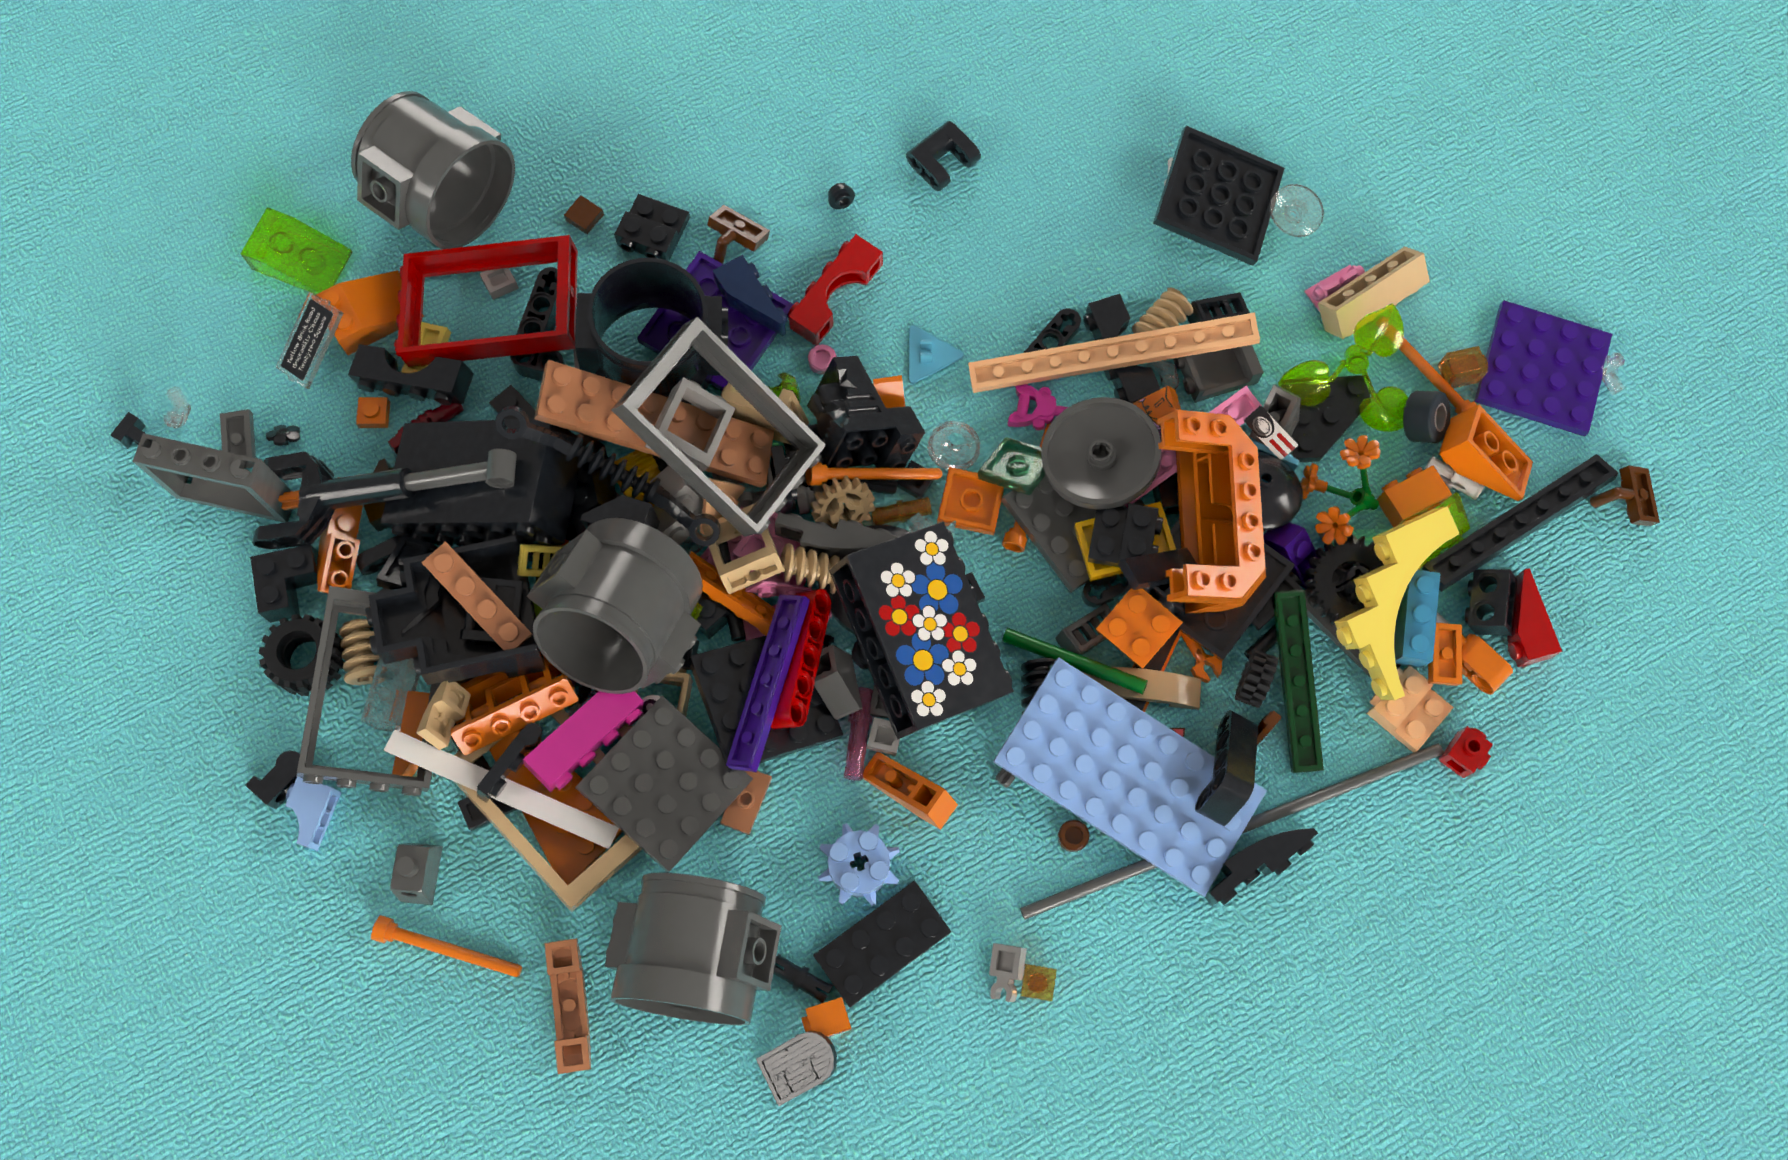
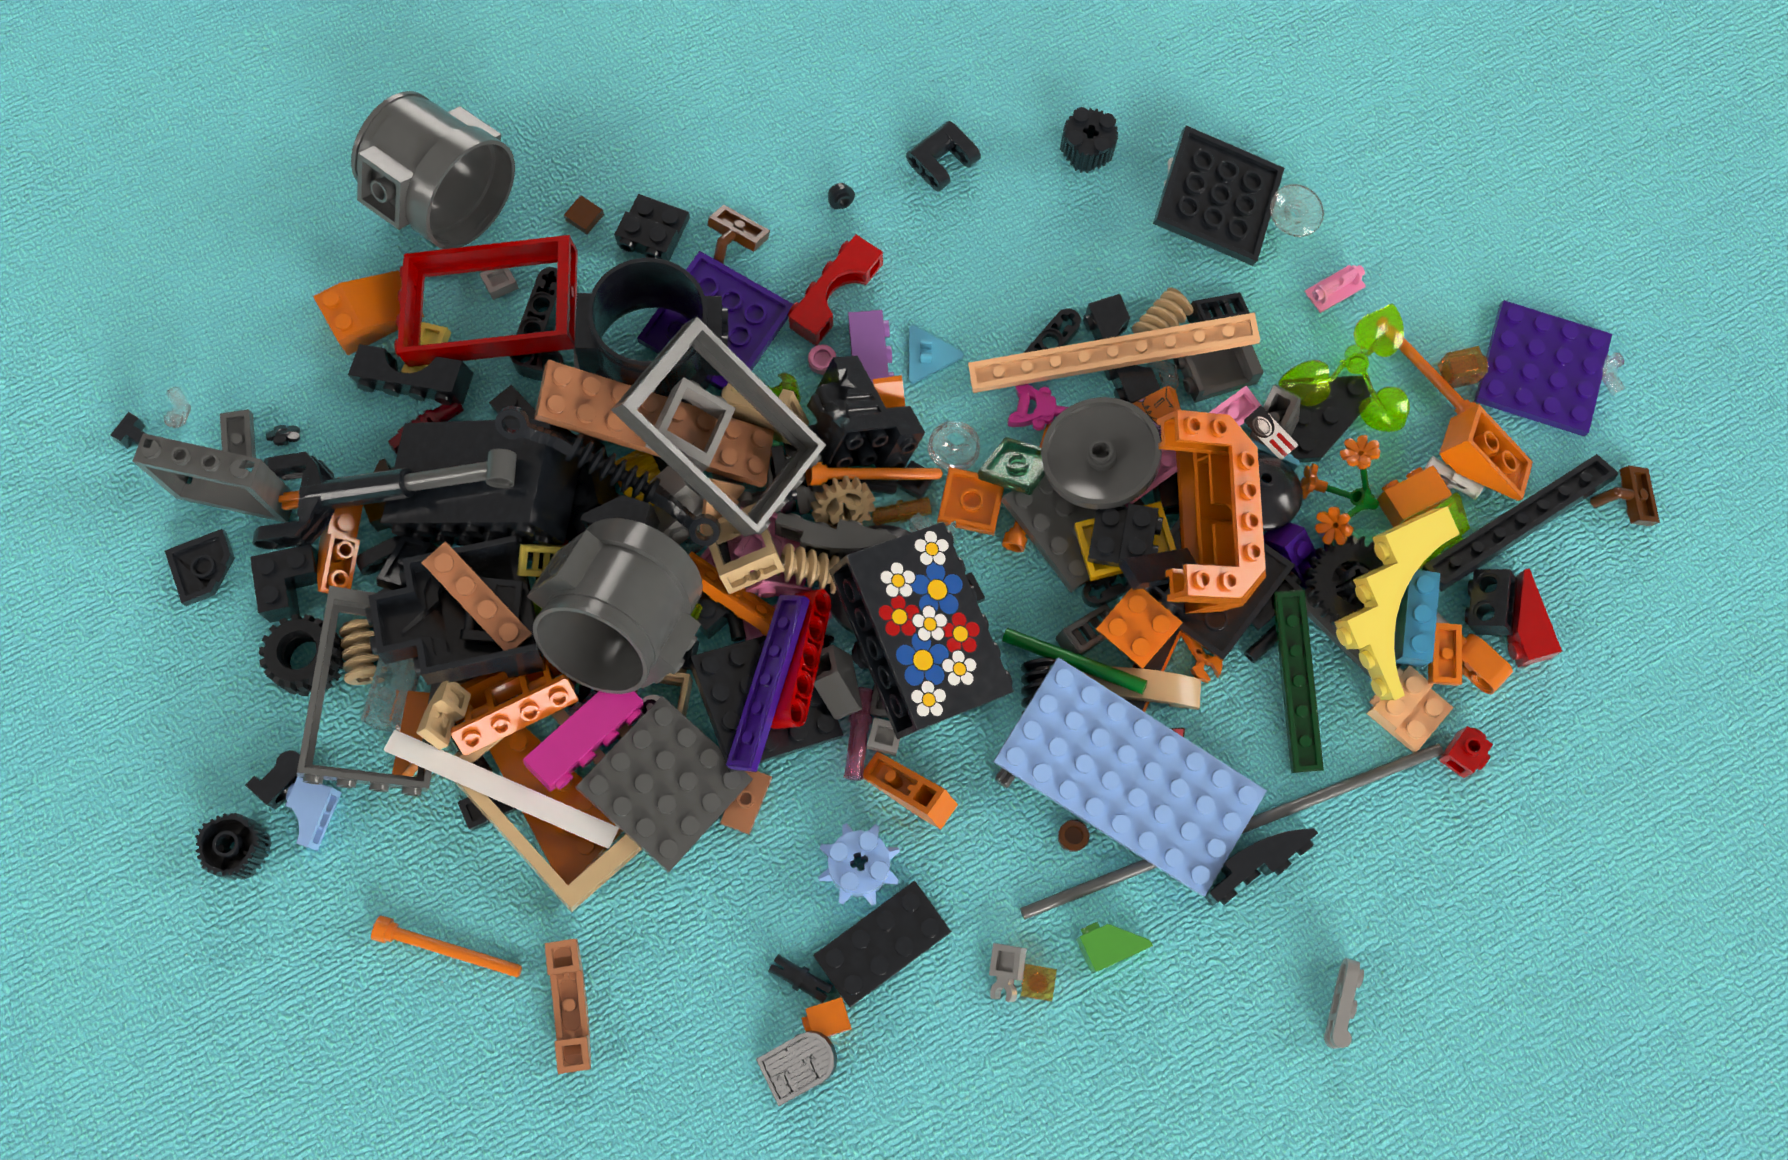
clear neon green slope [240,207,353,294] -> none
piece [276,292,344,389] -> none
orange plate [356,397,390,428] -> none
dark grey torso [390,843,443,905] -> none
black hinge [477,722,542,803] -> none
dark grey cylinder [605,873,782,1026] -> none
dark blue slope [713,255,788,336] -> none
black beam [1195,710,1258,826] -> none
black tyre [1235,649,1278,708] -> none
reddish brown tile [1257,710,1282,745] -> none
tan brick [1318,246,1430,339] -> none
black wheel [1403,390,1451,443] -> none
none -> black plate [165,529,235,606]
none -> black brick [195,813,272,880]
none -> medium lavender brick [848,310,894,383]
none -> black brick [1060,107,1118,173]
none -> bright green slope [1076,922,1153,974]
none -> light grey plate [1324,958,1364,1049]

